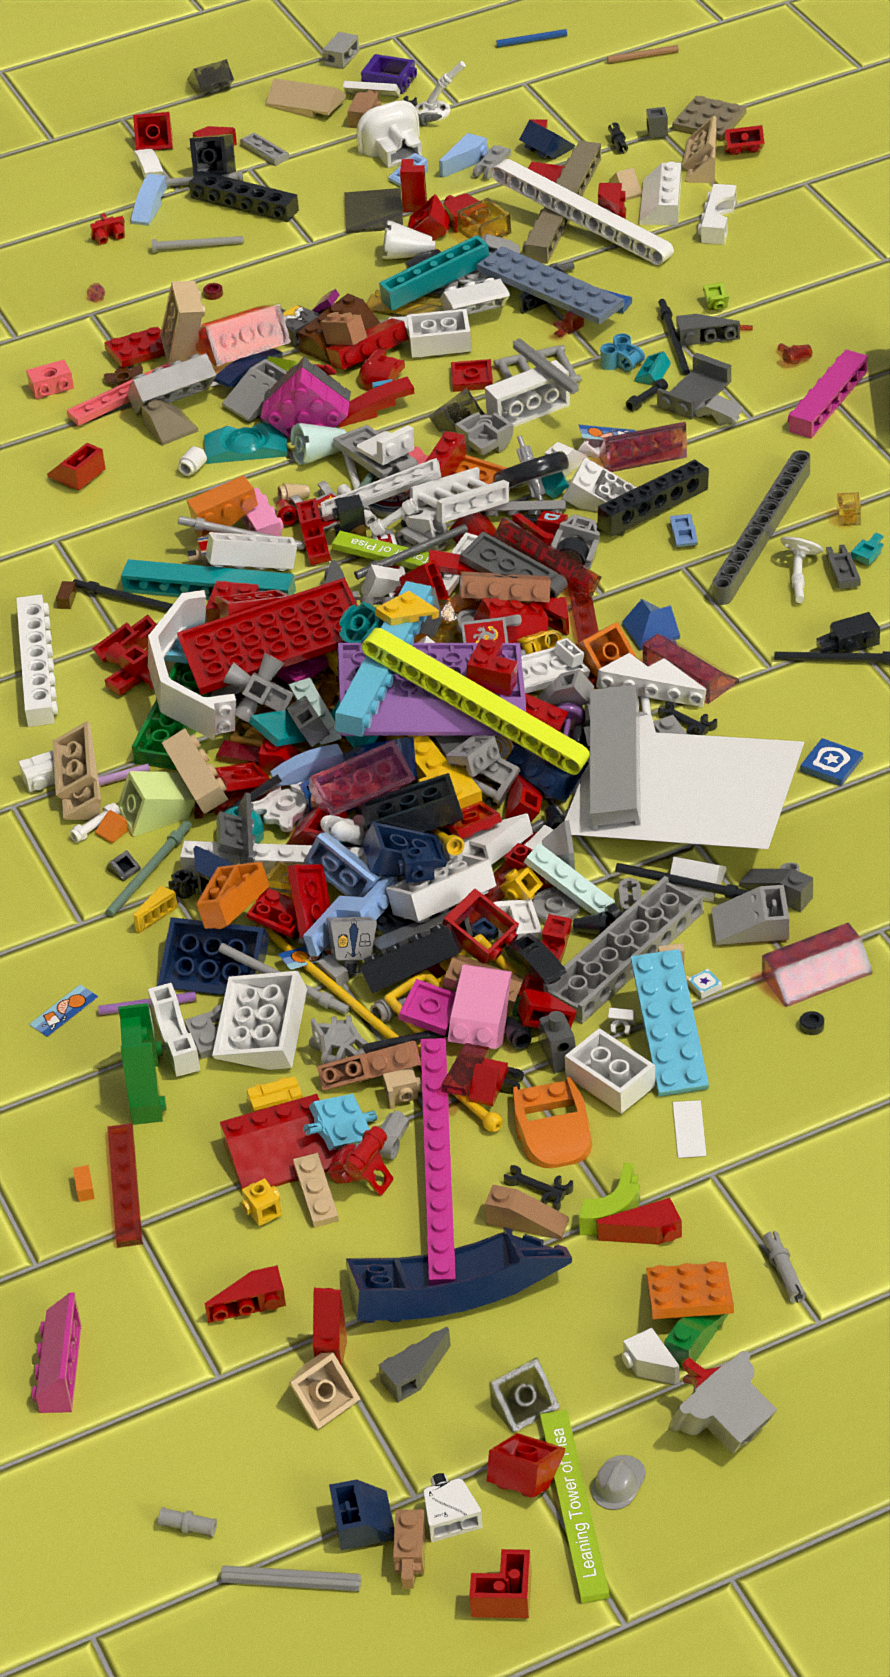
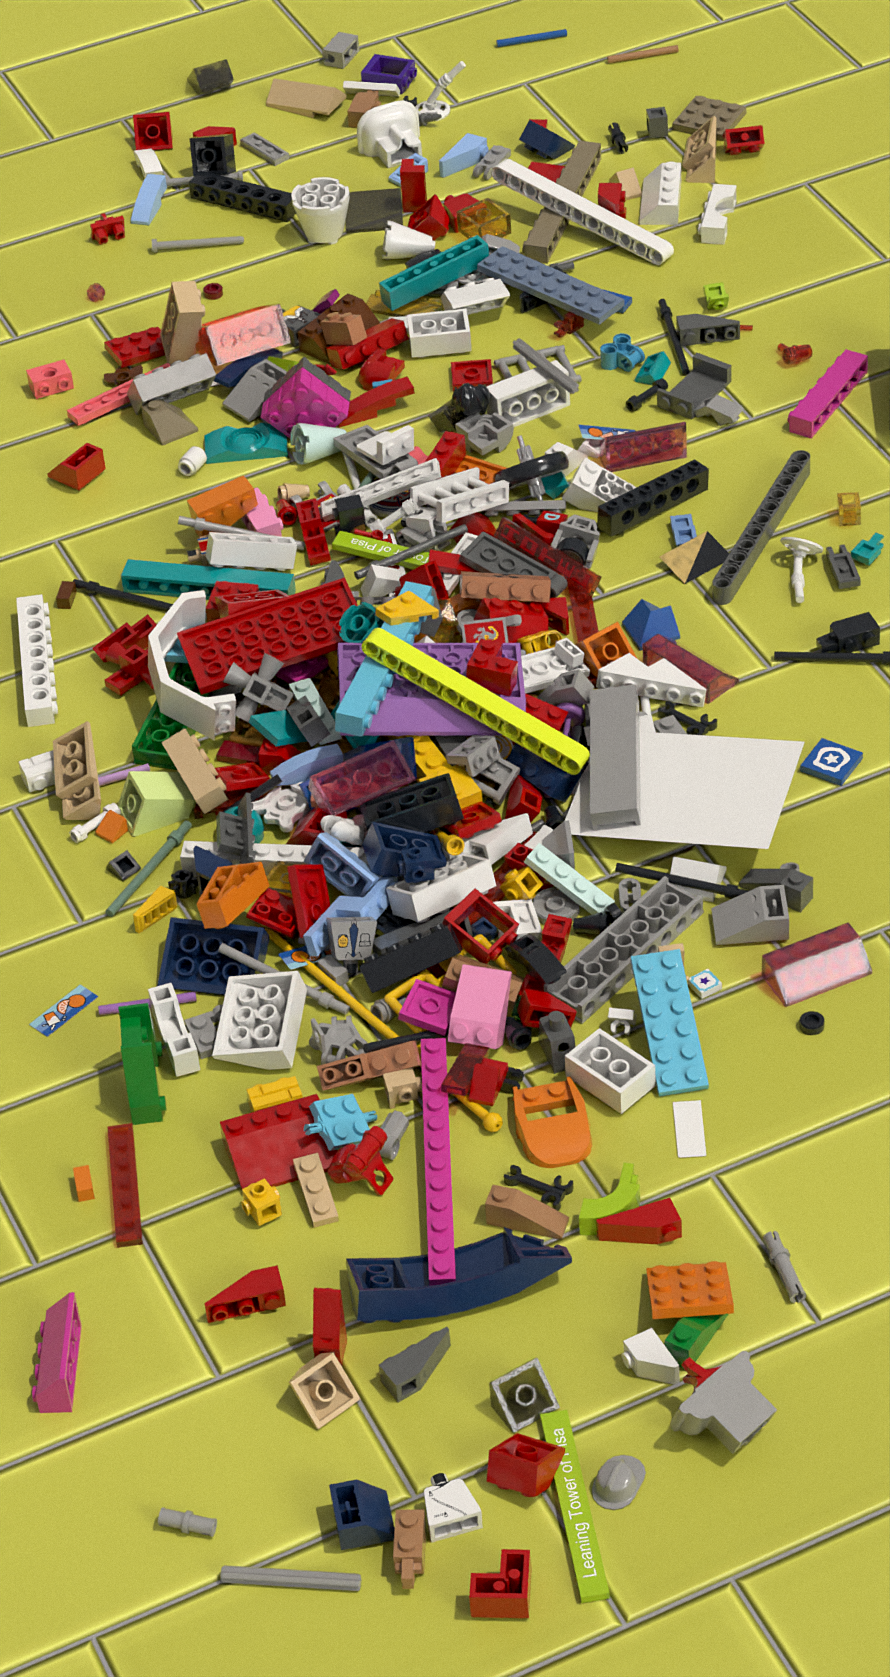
none -> white cone [291,177,350,244]
none -> red hand [354,529,383,541]
none -> black hair [451,383,491,418]
none -> sticker [660,531,729,584]

